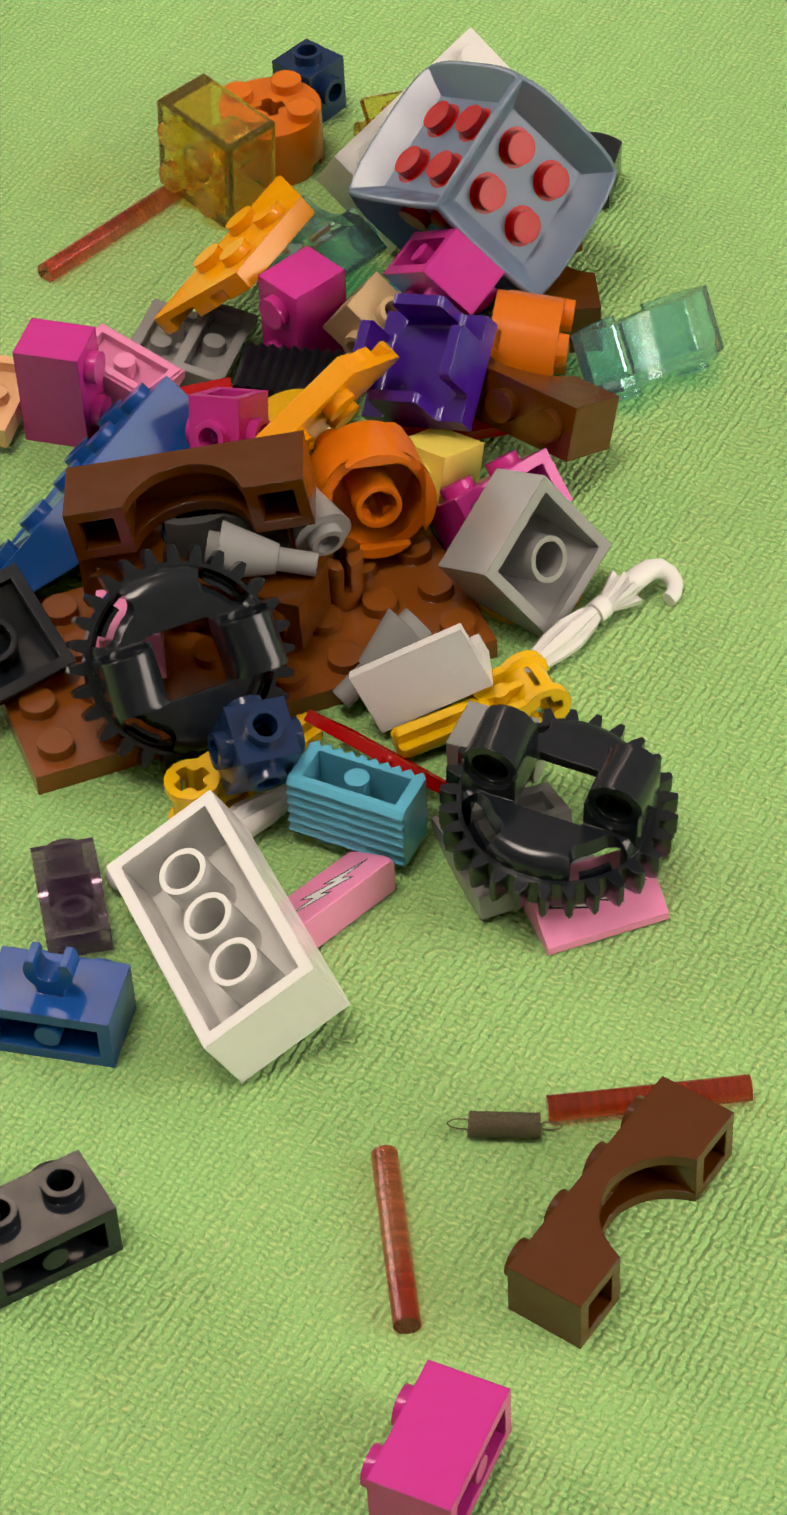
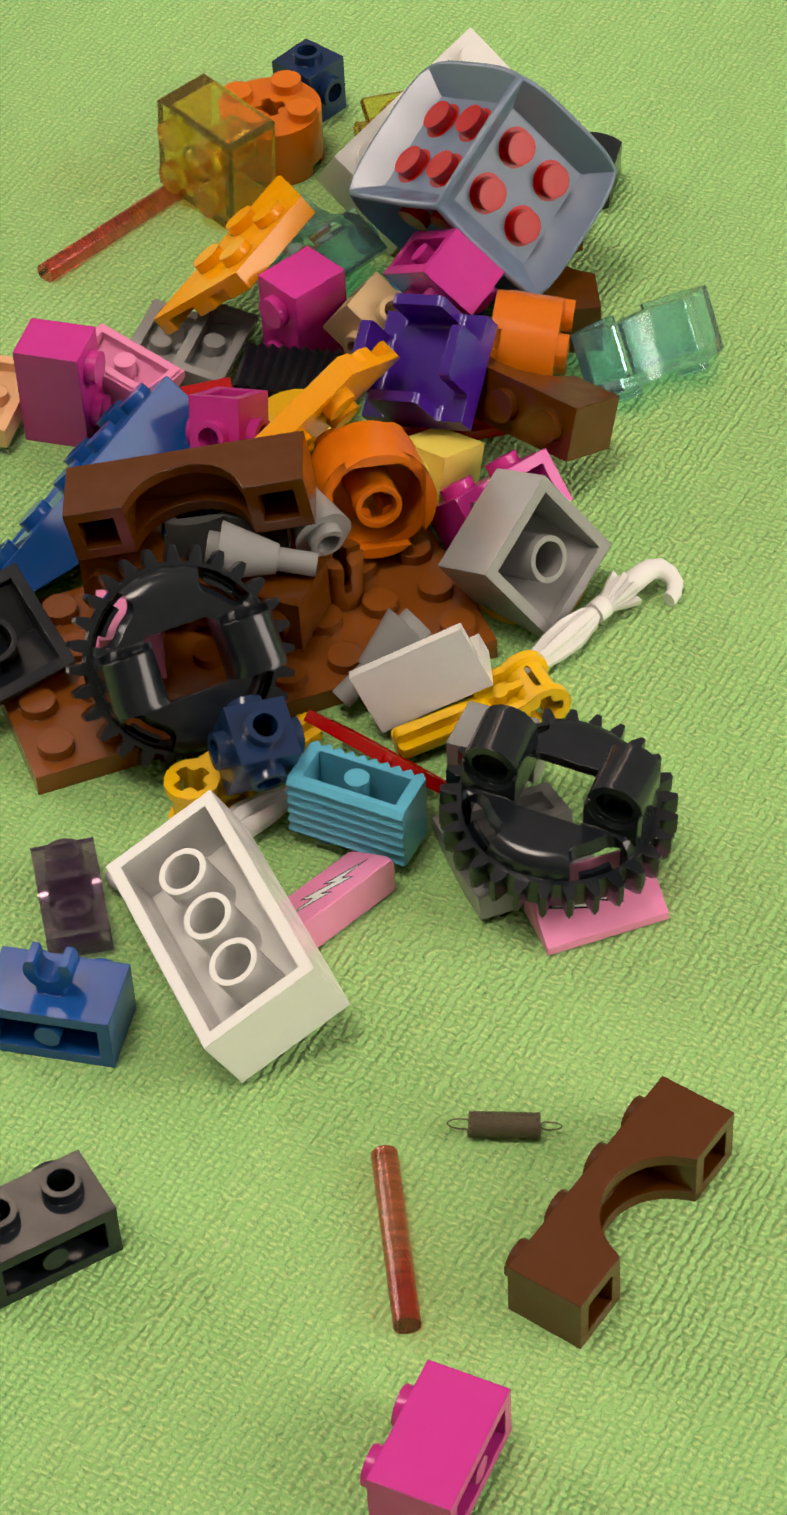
clear red bar [546,1074,753,1122] -> none

